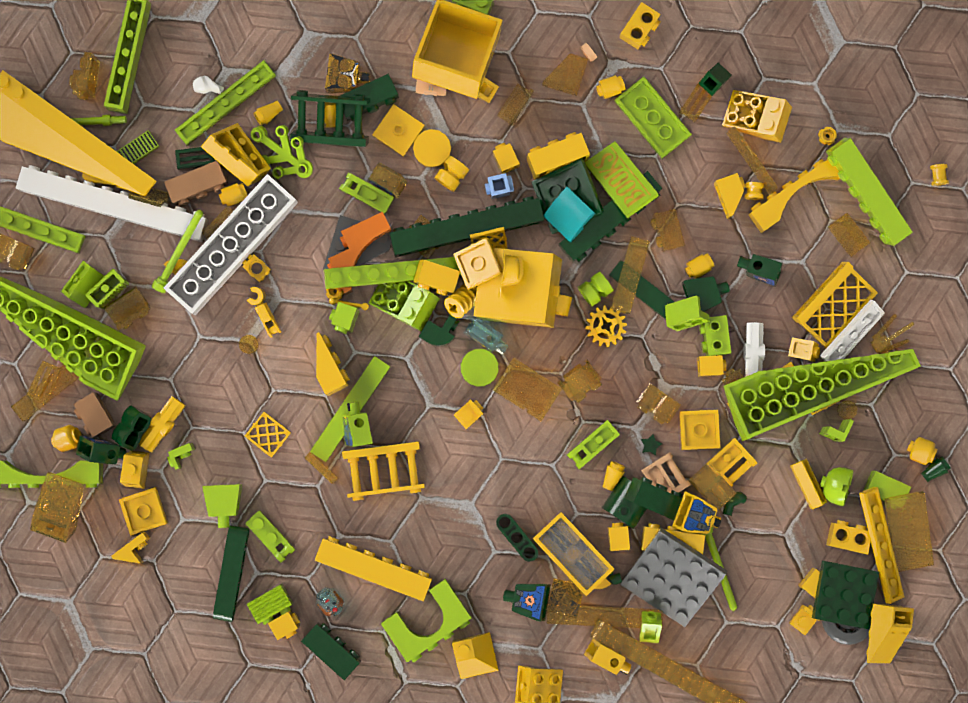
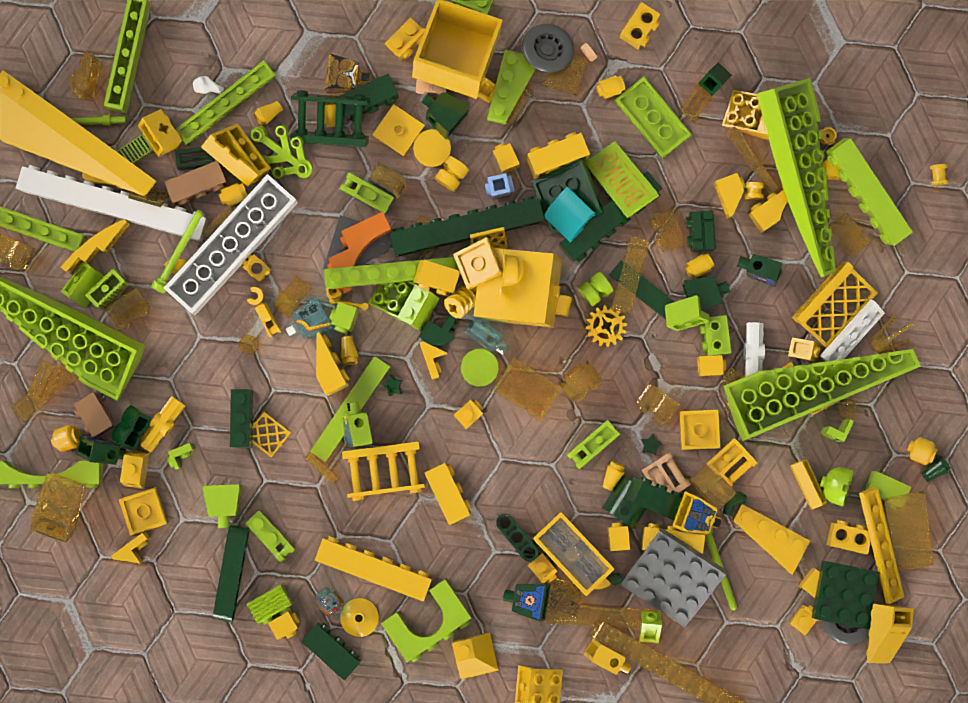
none -> yellow slope [61,219,130,274]
none -> yellow brick [138,109,182,157]
none -> dark green brick [230,389,253,448]
none -> clear yellow slope [273,276,312,318]
none -> clear light blue torso [285,296,334,340]
none -> yellow cone [340,336,359,365]
none -> yellow dish [340,598,379,637]
none -> dark green piece [383,374,403,397]
none -> yellow bracket [384,17,425,61]
none -> yellow slope [420,342,448,380]
none -> dark green torso [422,92,470,139]
none -> yellow brick [425,463,472,525]
none -> lime wing [487,49,536,124]
none -> dark grey wheel [522,24,574,73]
none -> yellow bracket [528,553,558,584]
none -> dark green brick [686,210,716,252]
none -> yellow wing [732,504,810,575]
none -> lime wedge [757,78,836,277]

